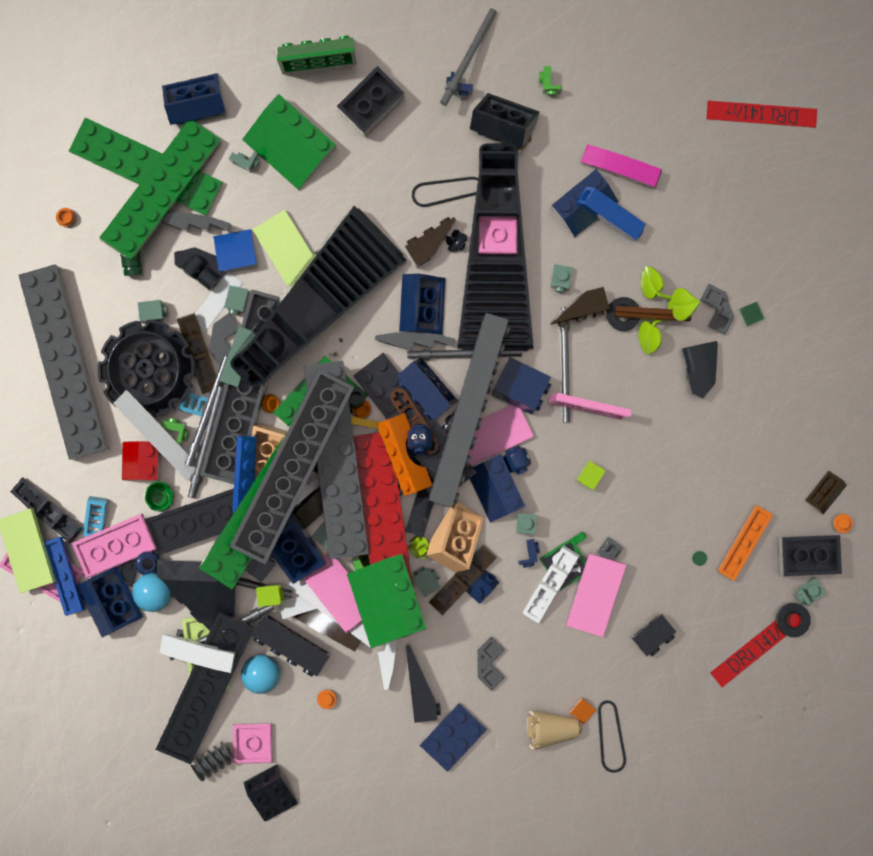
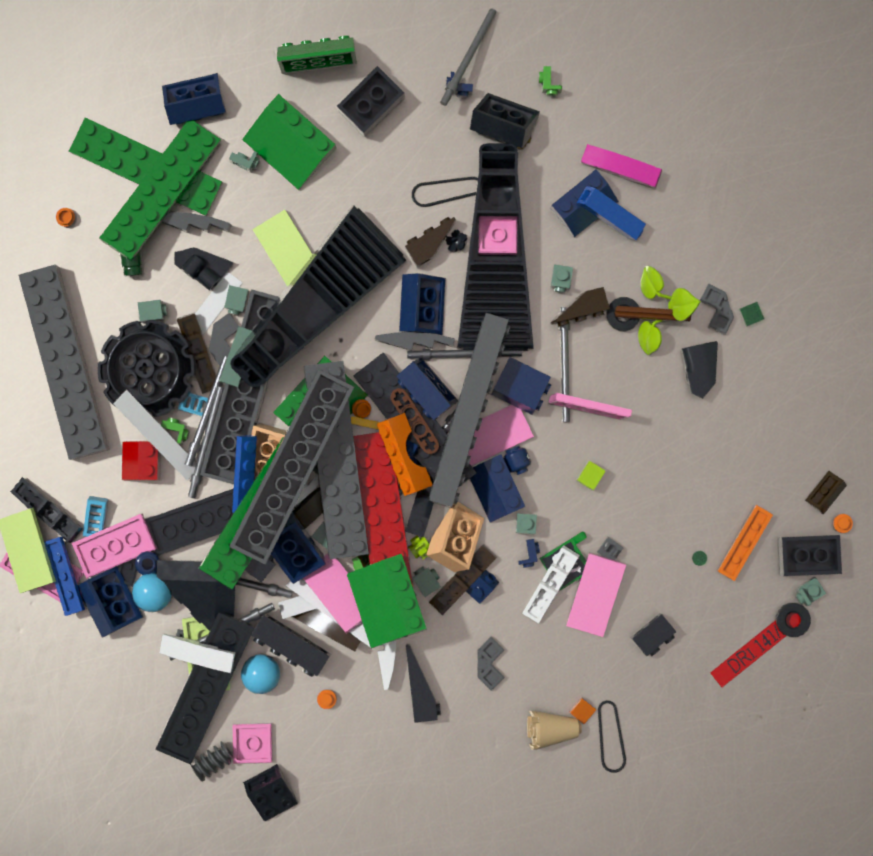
green hair [144,481,174,512] -> none
blue slope [213,229,257,273] -> none
lime panel [256,583,285,607] -> none
orange plate [262,394,280,413] -> none
black tile [348,388,366,409] -> none
dark blue head [407,425,432,455] -> none
dark blue plate [419,703,487,772] -> none
red sticker [706,100,817,128] -> none

